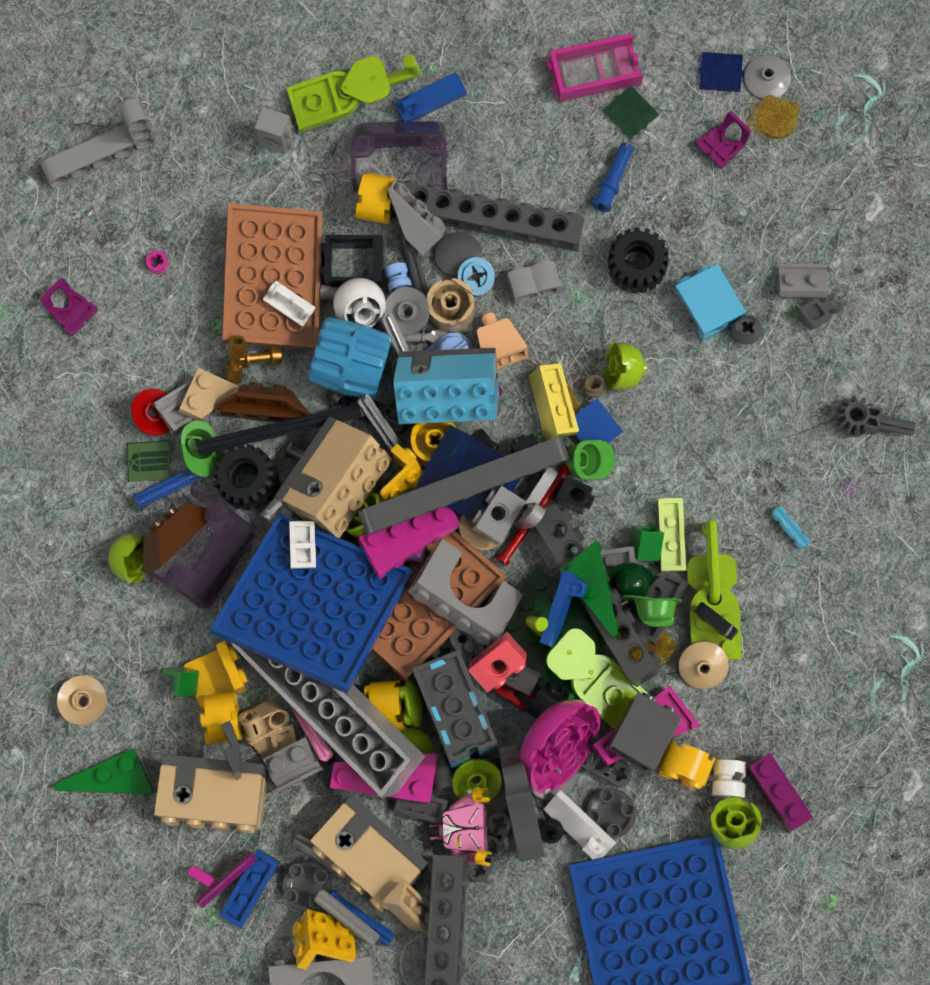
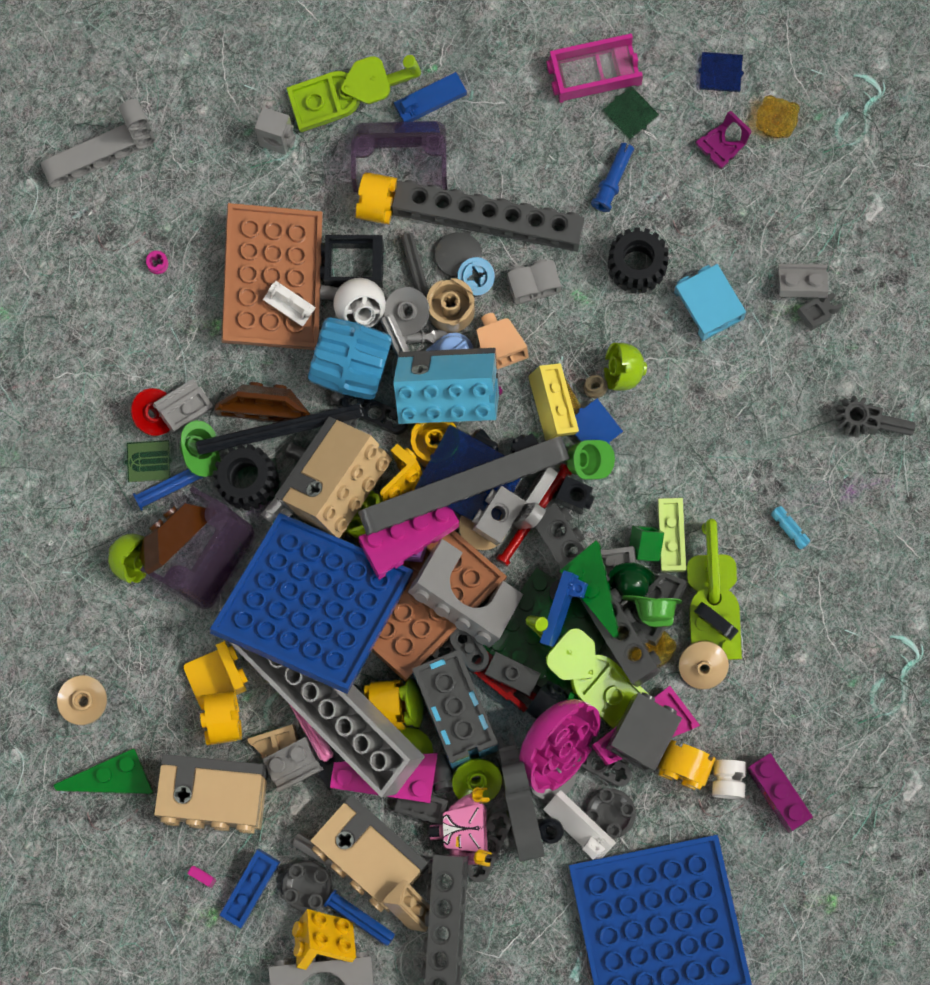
magenta piece [40,278,98,336] -> none
green panel [162,666,199,698] -> none
tan wing [178,368,239,421] -> none
magenta bar [197,852,257,908] -> none
dark grey slope [221,720,242,780] -> none
pearl gold bar [224,336,282,384] -> none
tan piece [238,700,290,743] -> none
white slope [289,521,316,569] -> none
light grey axle [314,889,380,946] -> none
dark grey axle [357,394,405,454] -> none
light blue wheel [383,262,412,293] -> none
light grey slope [388,179,446,255] -> none
coral brick [468,632,527,692] -> none
lime cylinder [710,797,762,850] -> none
dark grey piece [732,315,763,344] -> none
light grey dish [744,56,791,100] -> none

